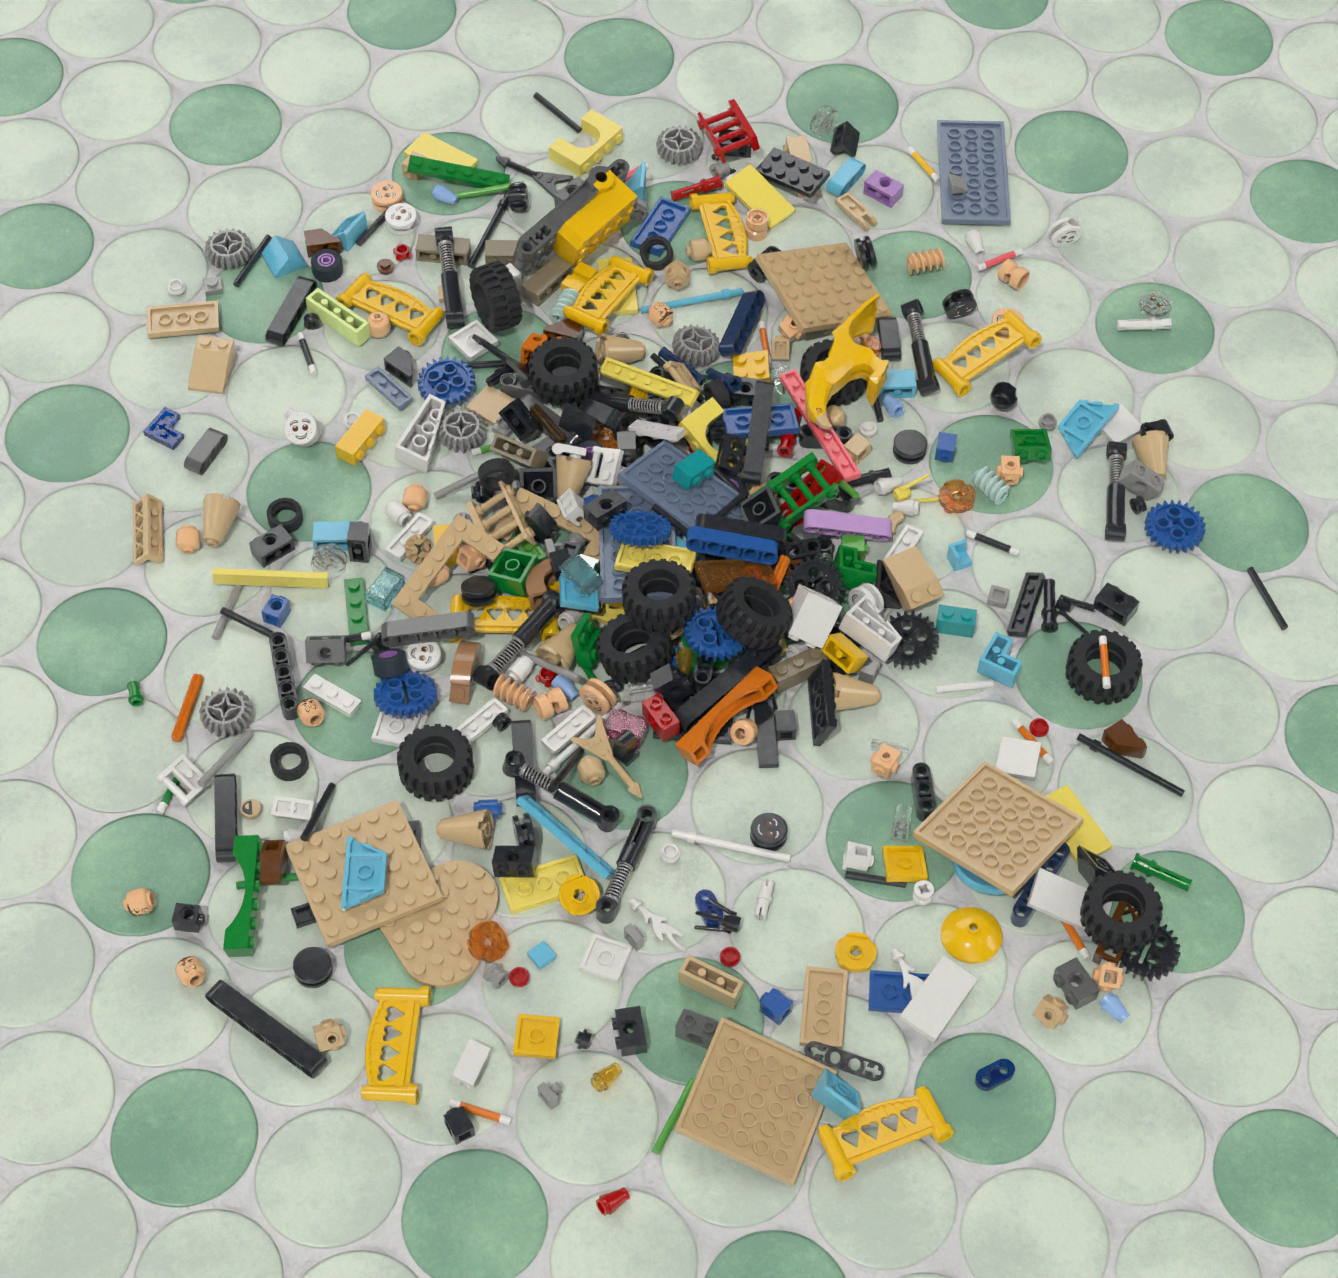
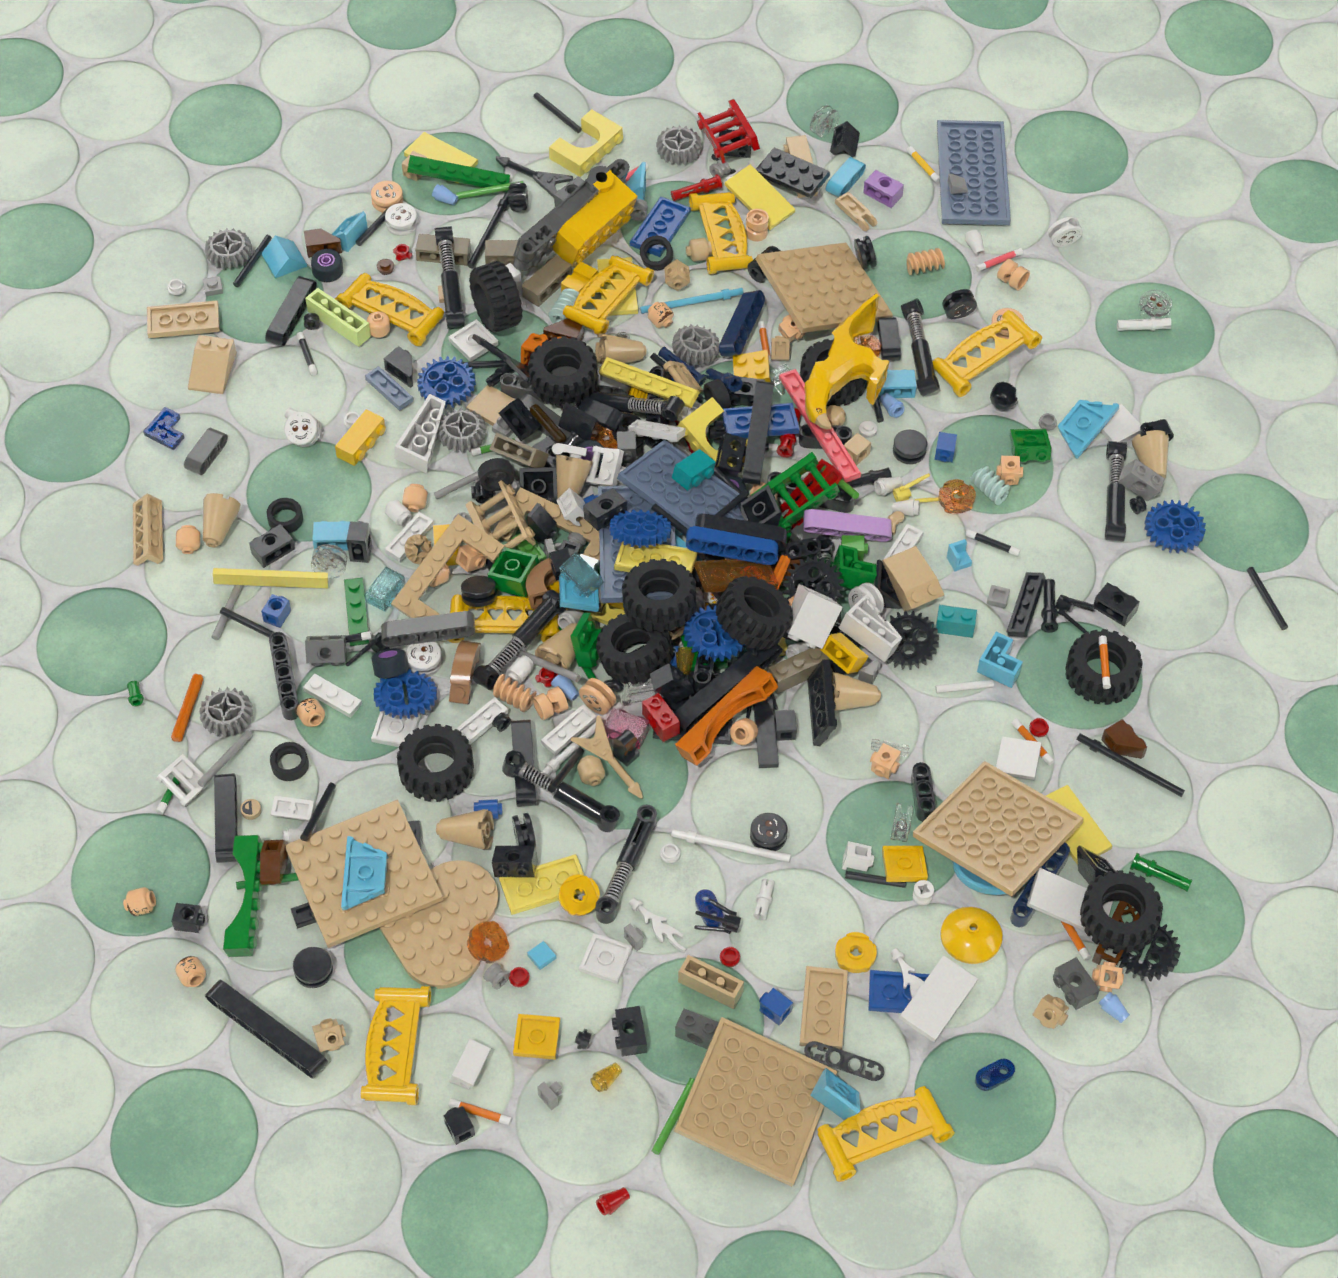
medium azure tile [516,795,615,879] -> none

